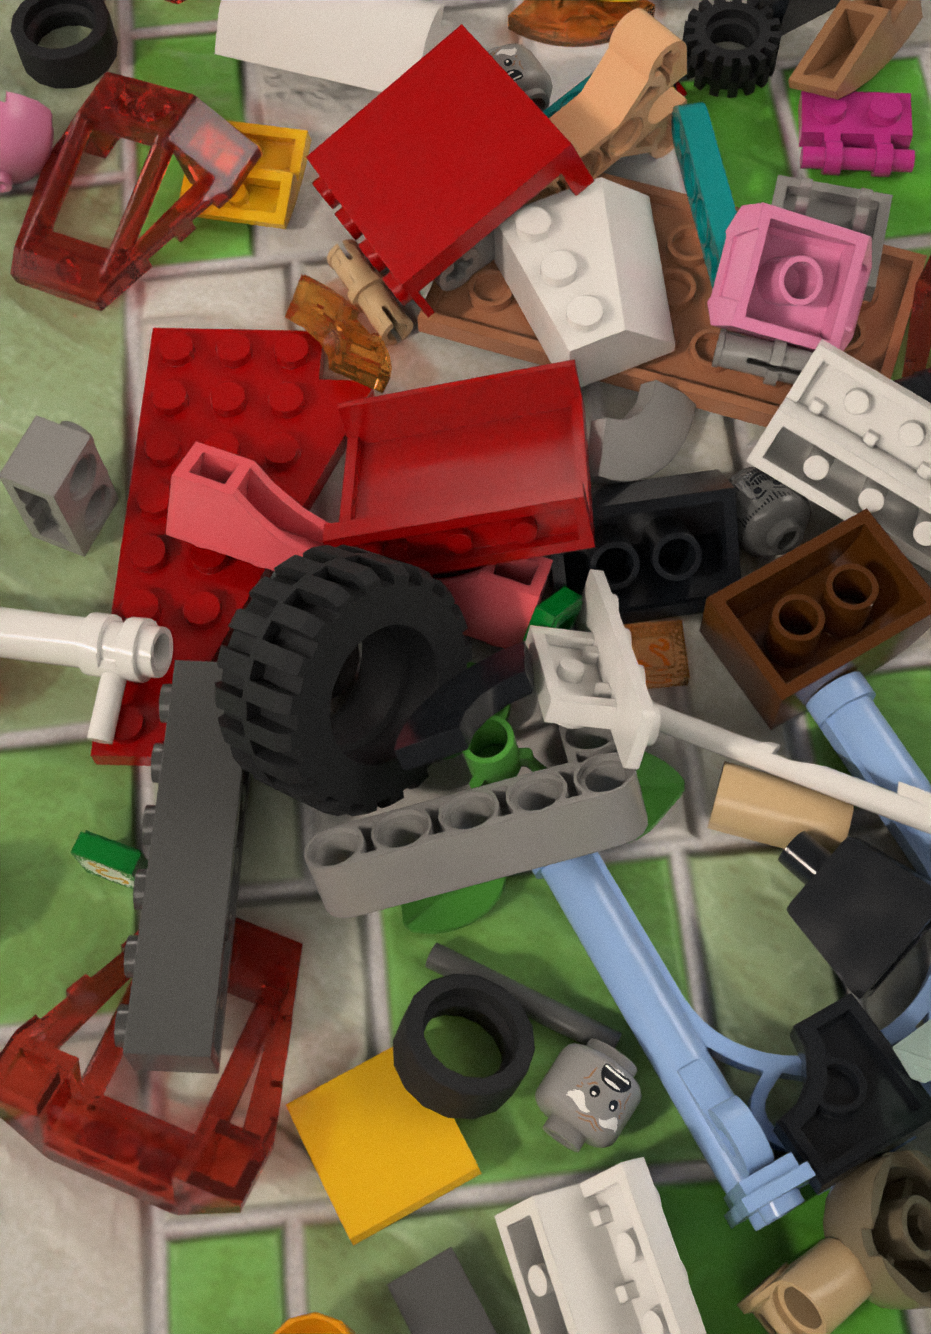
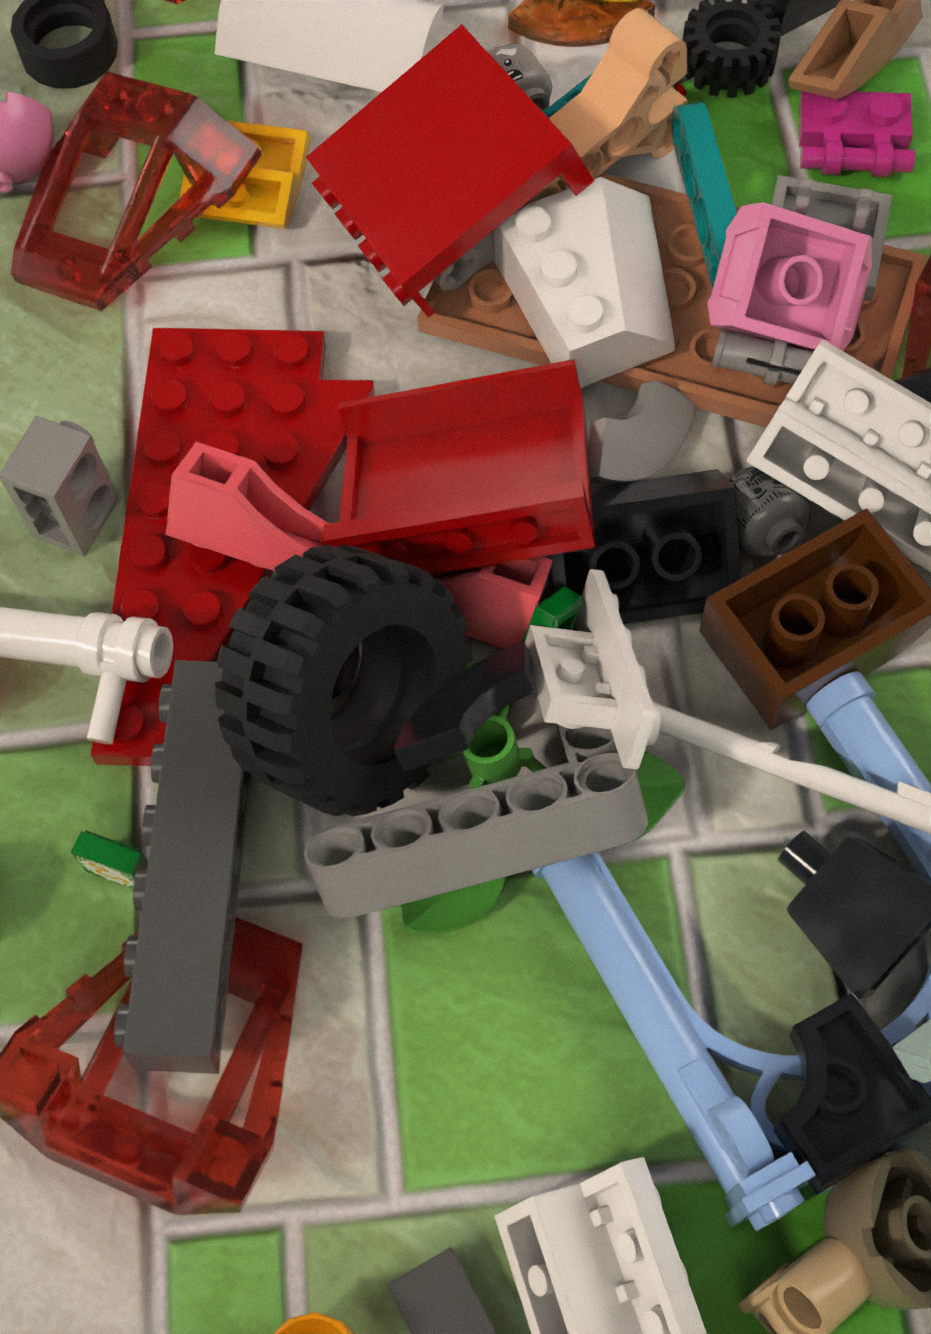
clear orange tile [285,274,392,393] -> none
yellow slope [285,1047,482,1246] -> none
tan pin [327,239,414,346] -> none
black tyre [393,974,535,1119] -> none
dark grey bar [425,943,622,1049] -> none
light grey head [535,1038,642,1152] -> none
clear orange tile [623,620,690,689] -> none
tan brick [707,761,854,853] -> none

